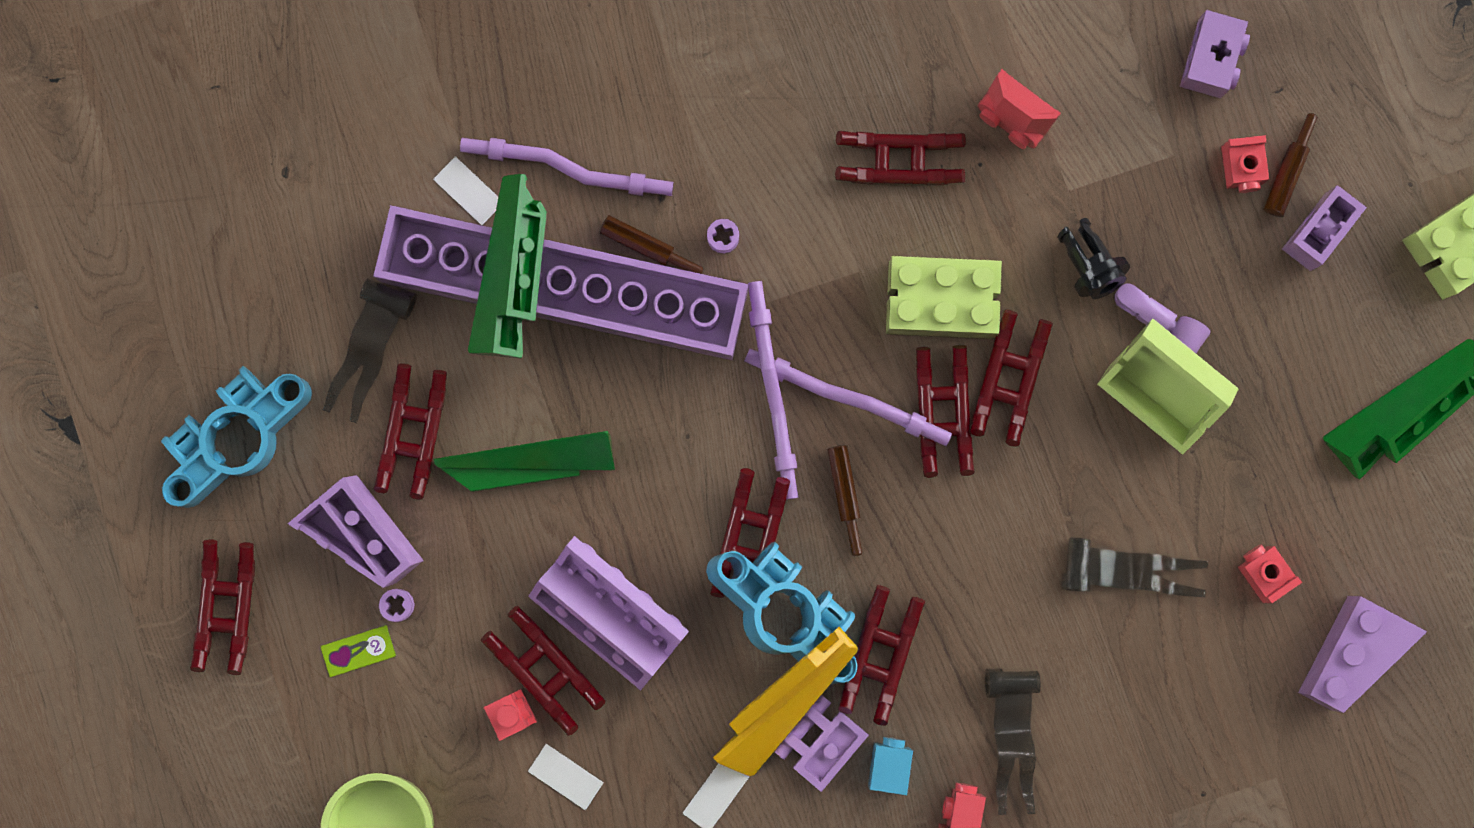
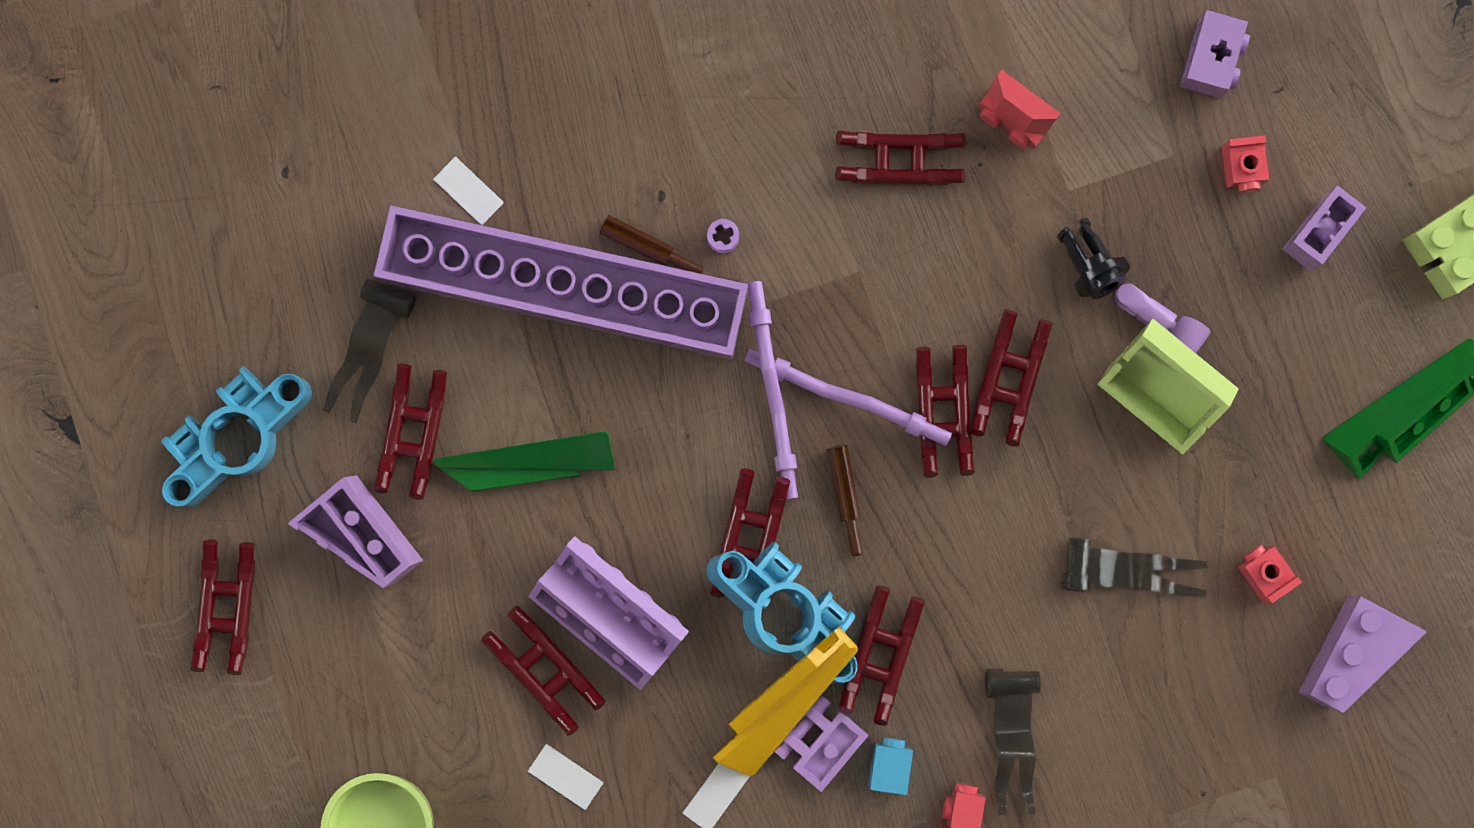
lime sticker [320,625,396,677] -> none
lavender bush [379,589,415,622] -> none
lavender bar [460,138,674,196] -> none
green wedge [468,174,547,358] -> none
coral brick [484,689,538,741] -> none
yellowish green piece [886,256,1002,339] -> none
reddish brown axle [1263,113,1318,217] -> none

